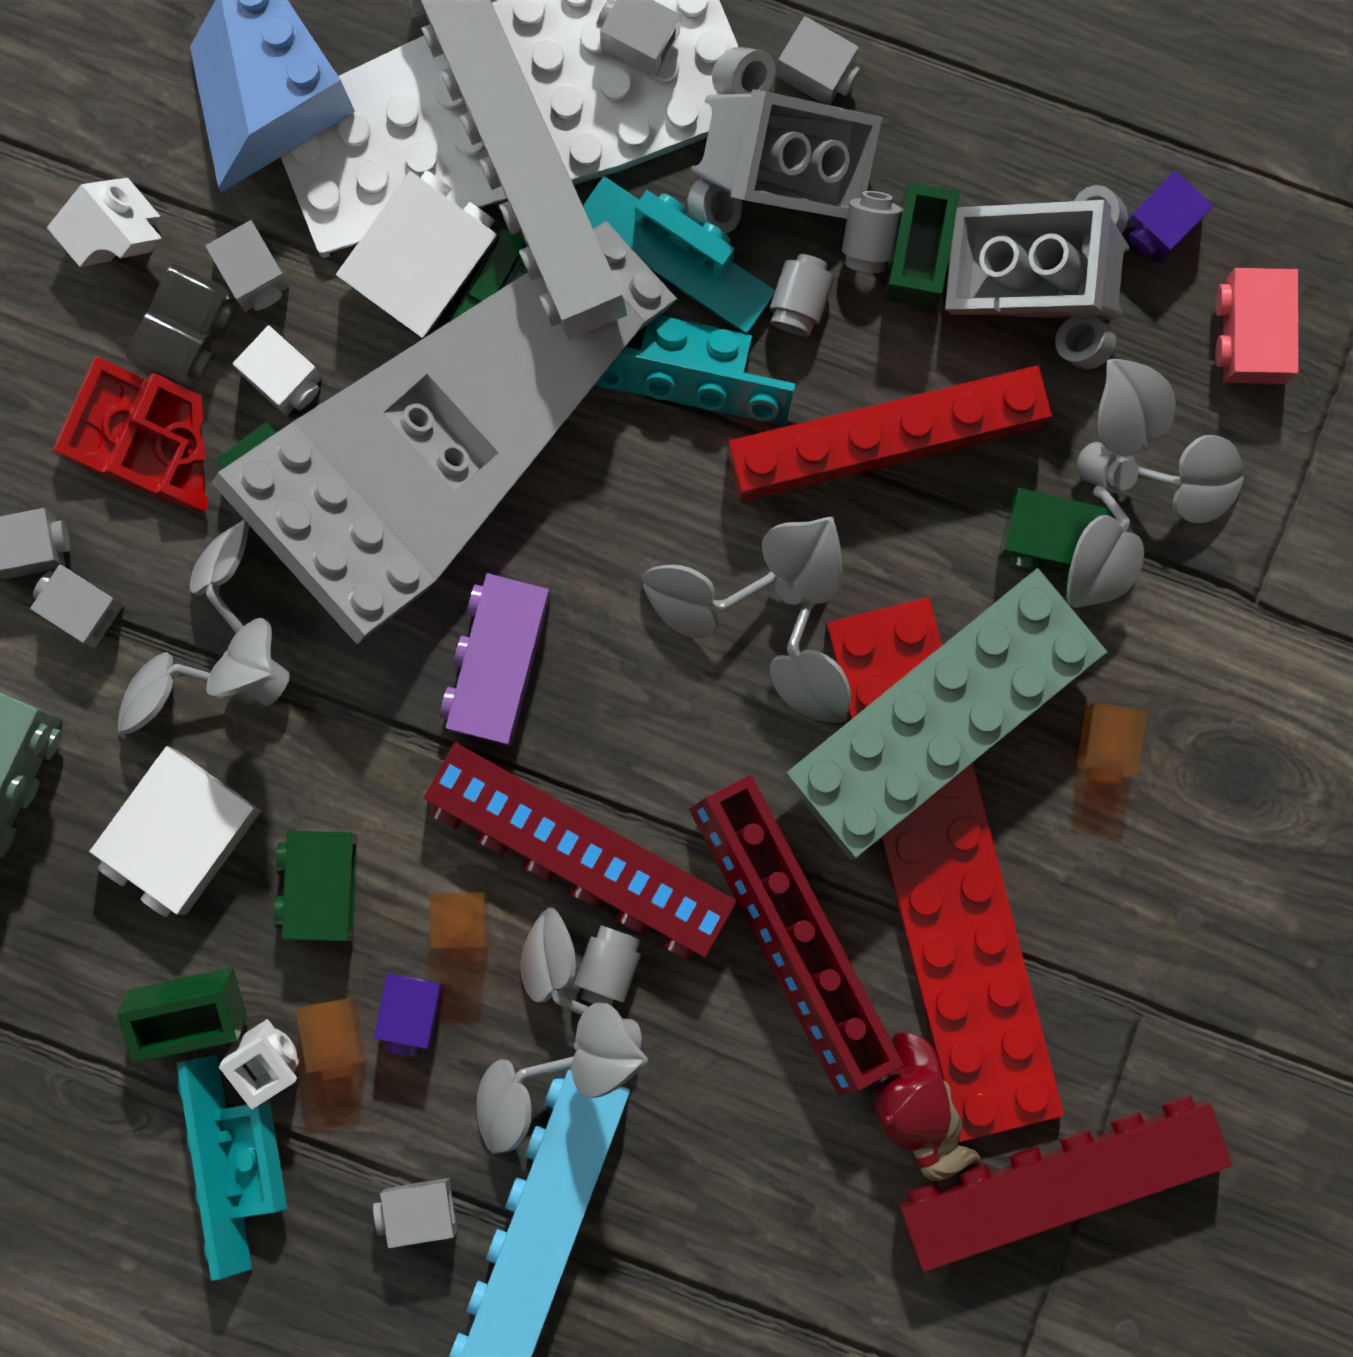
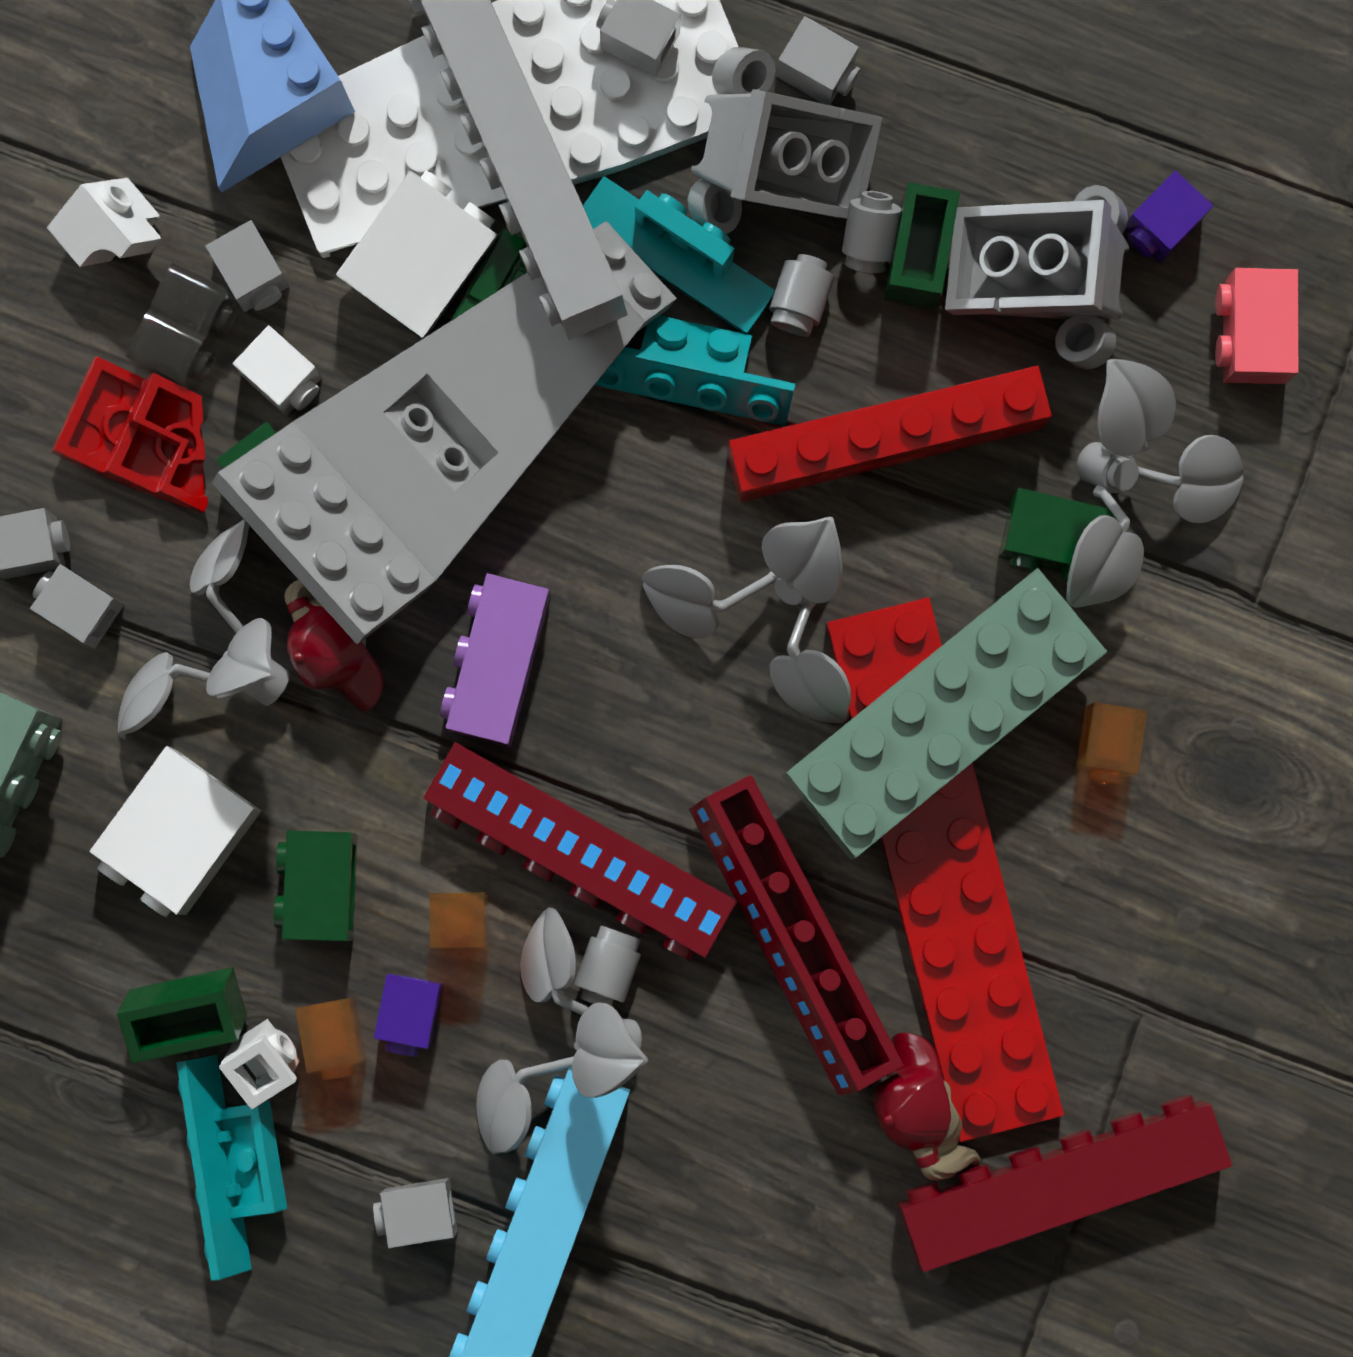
none -> dark red hair [284,580,383,711]

